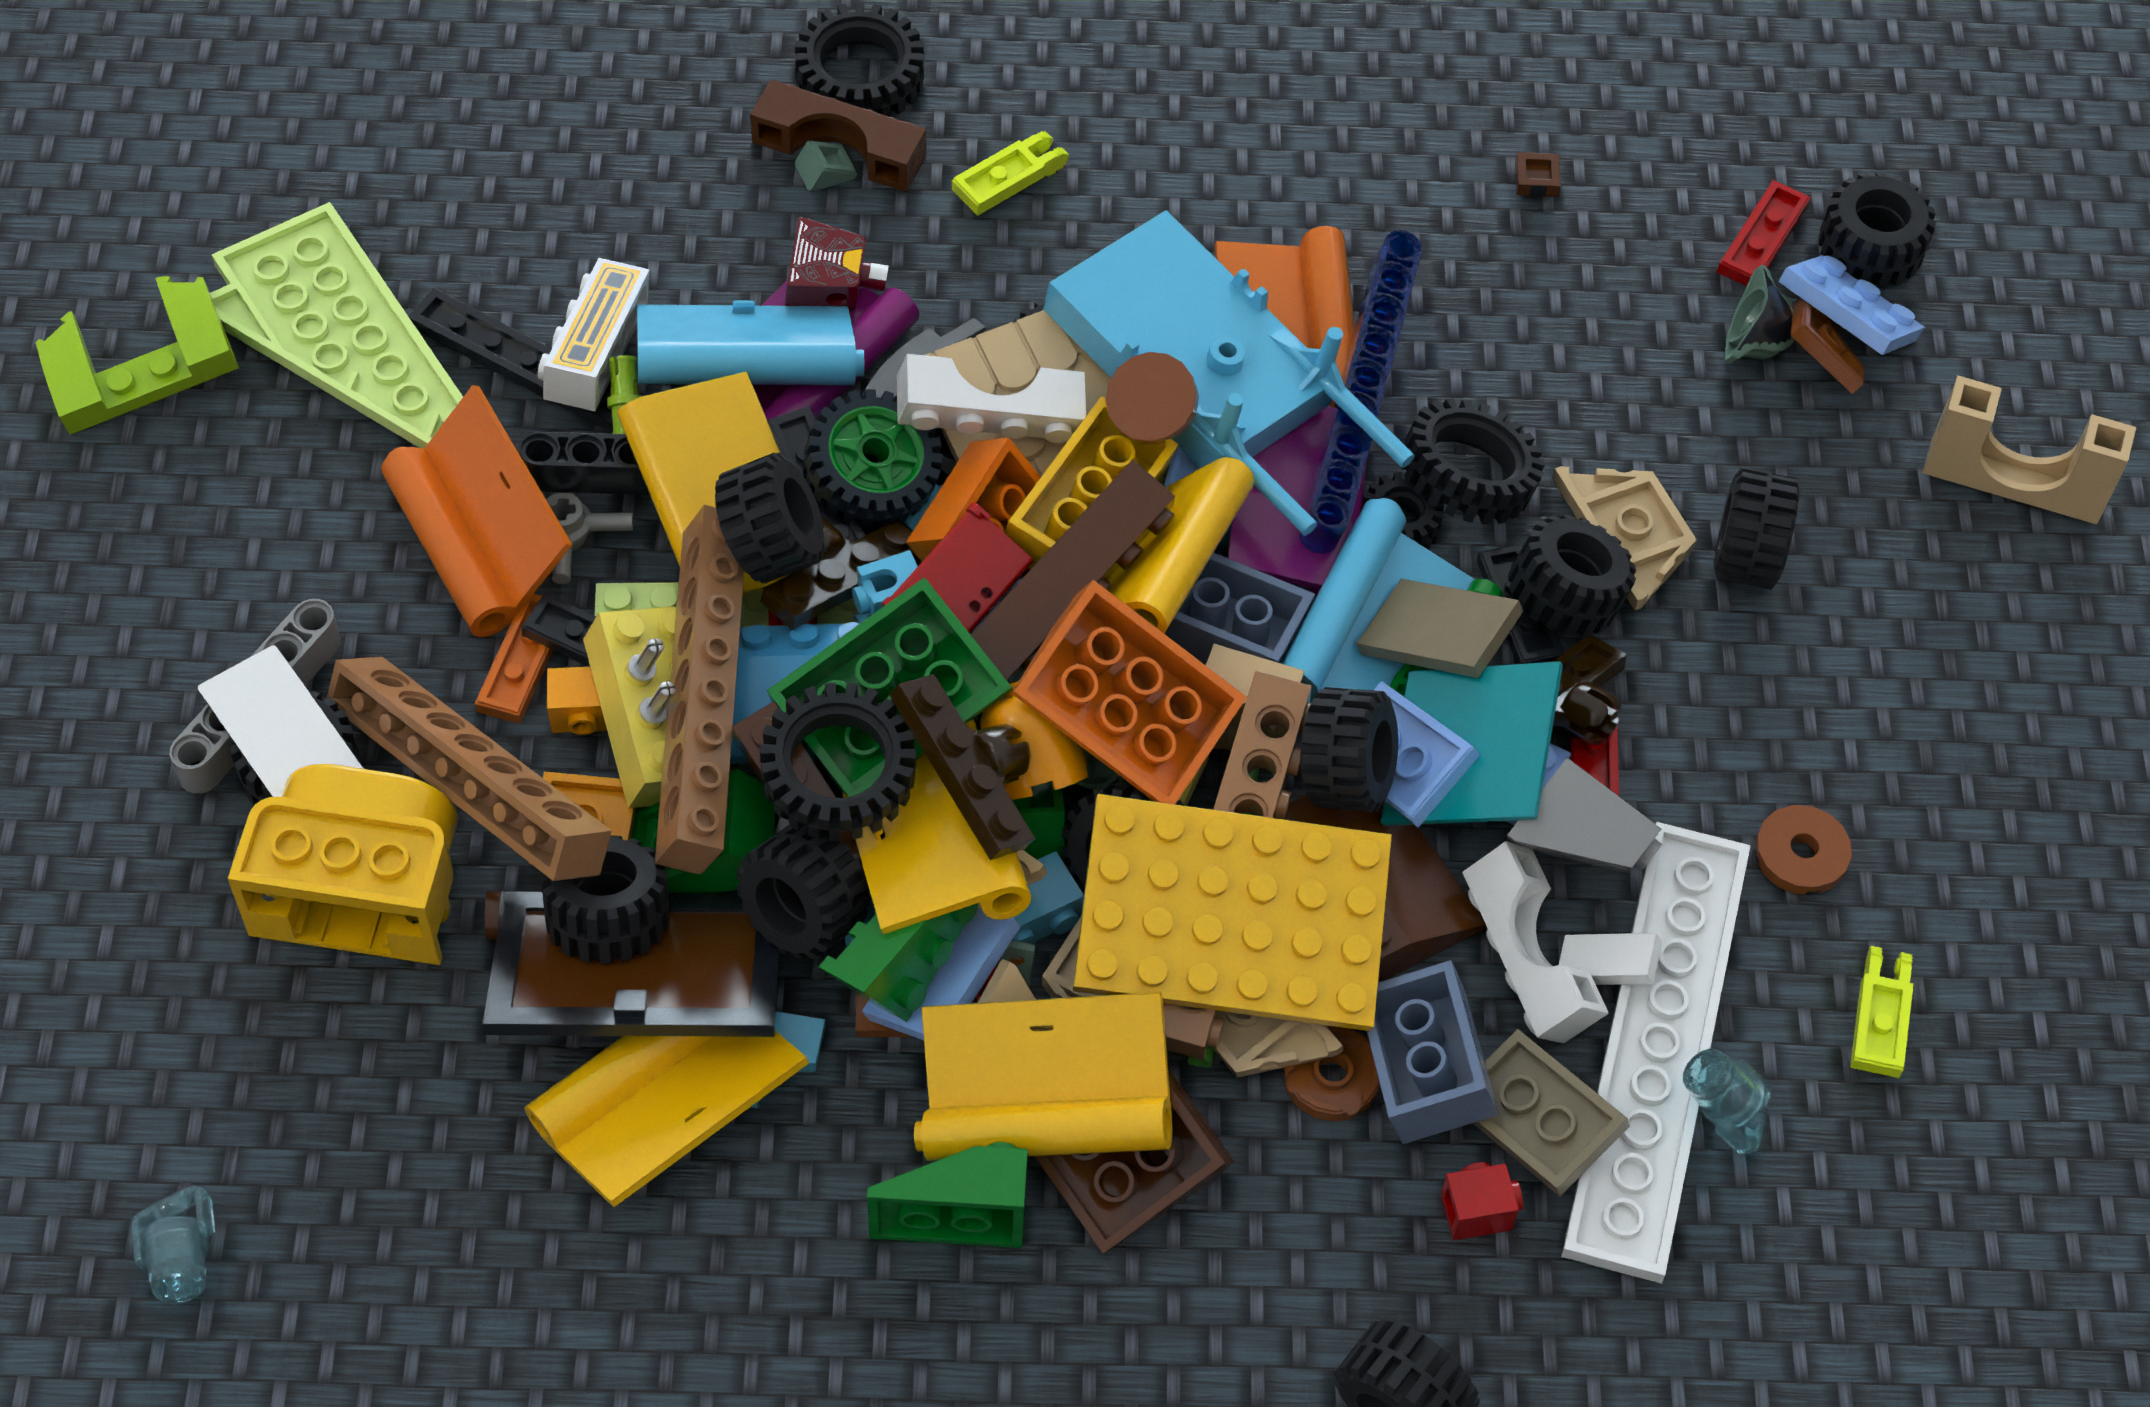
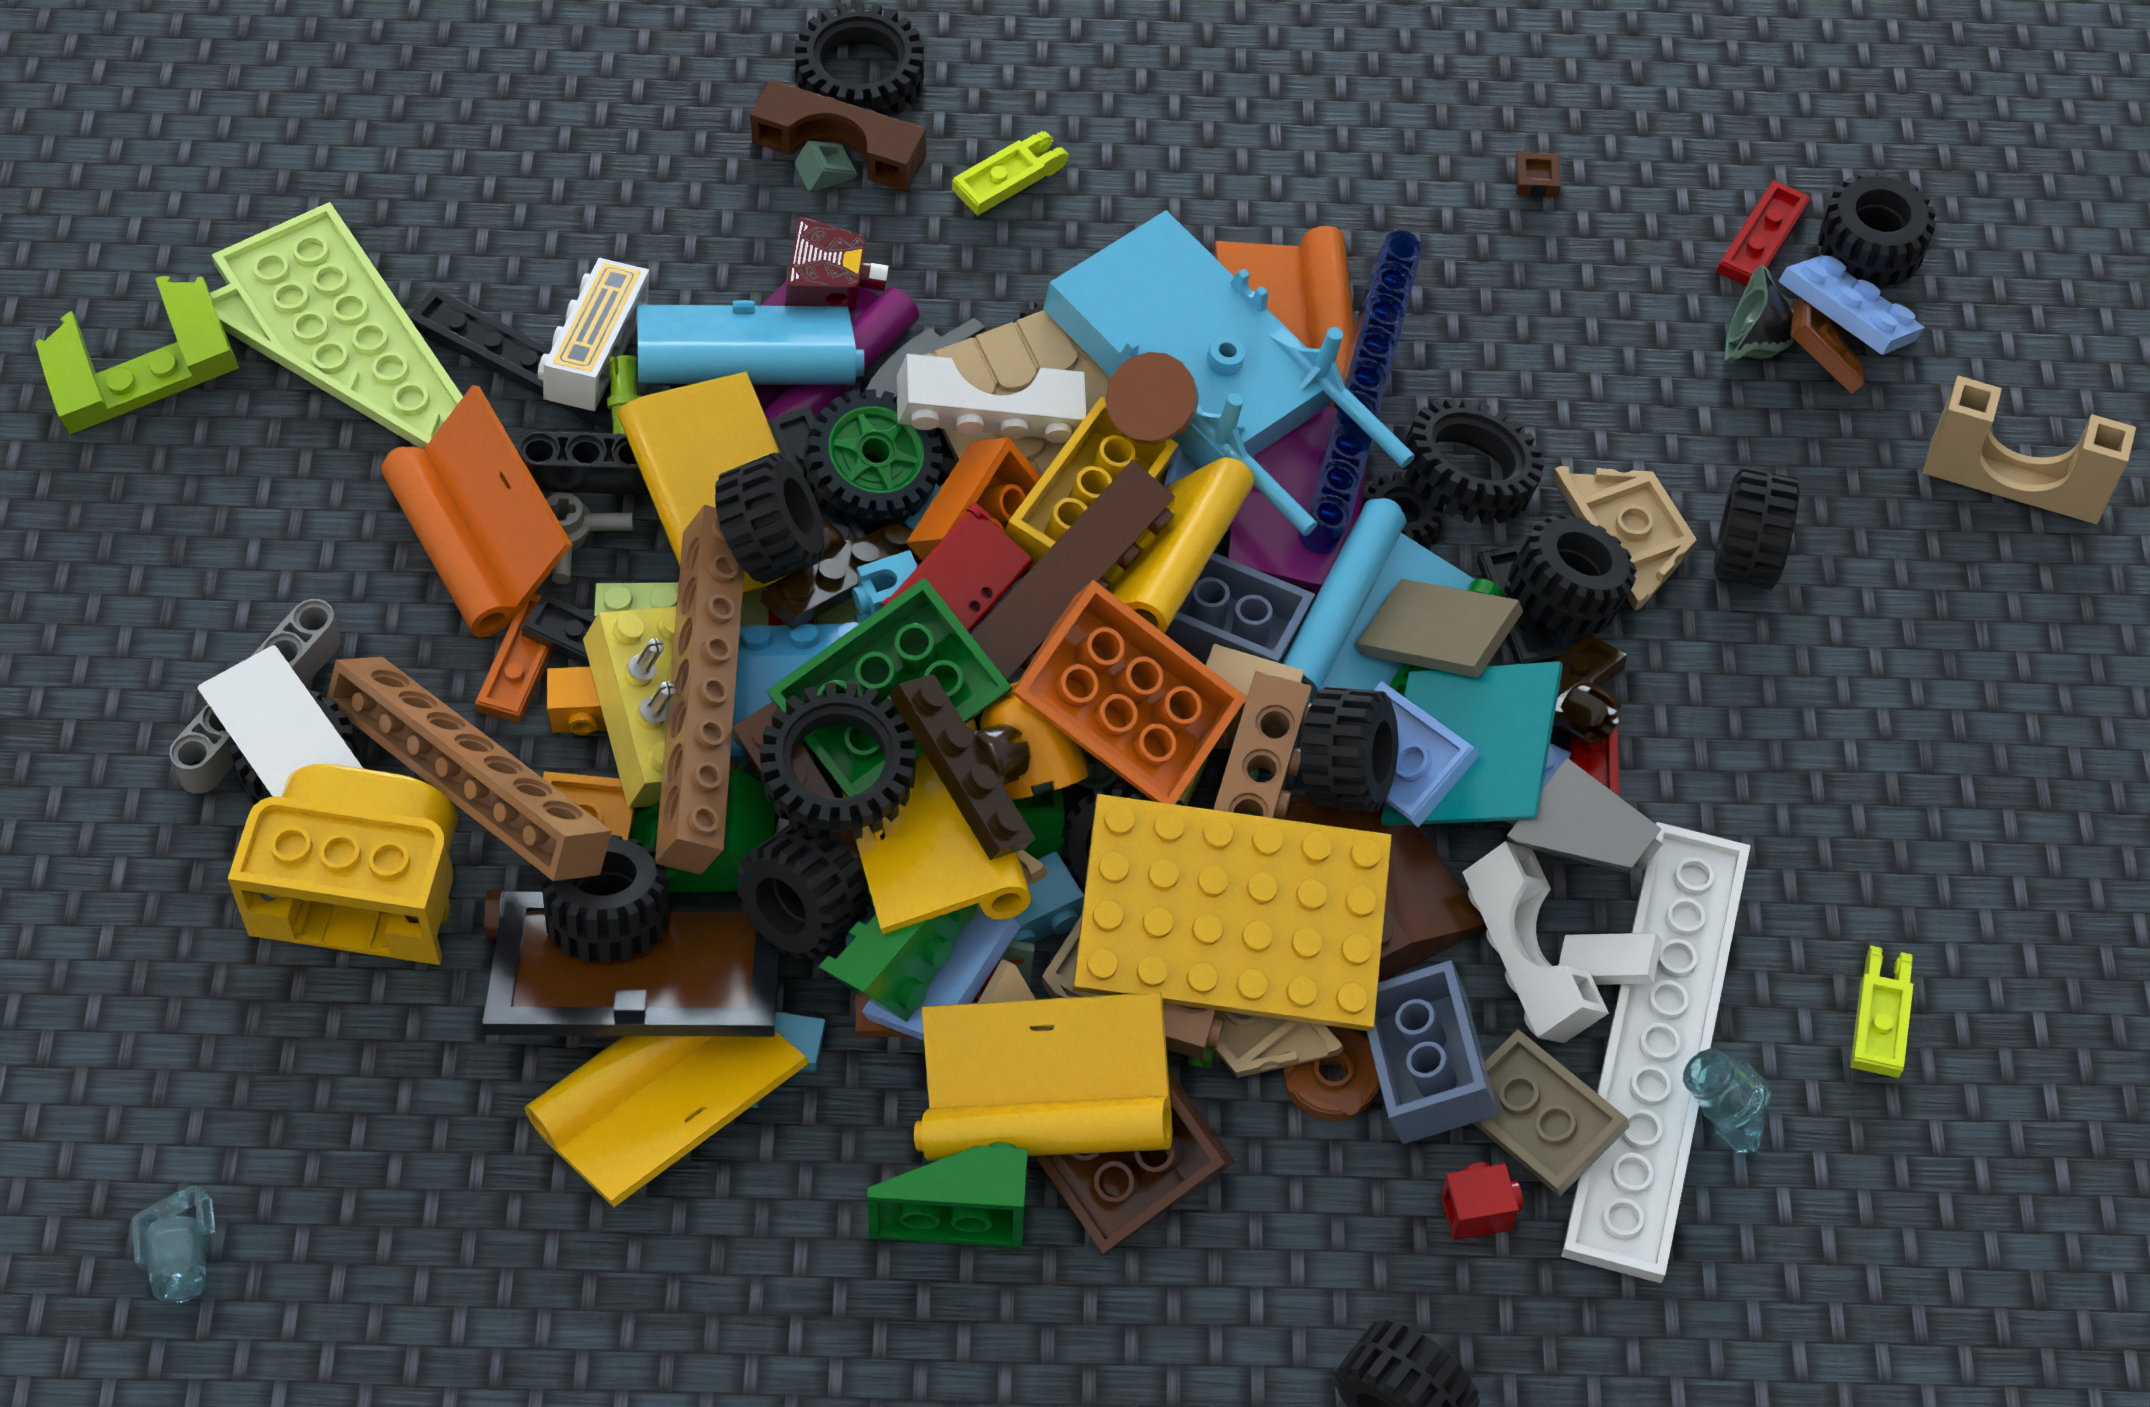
dark orange tile [1754,805,1852,895] -> none

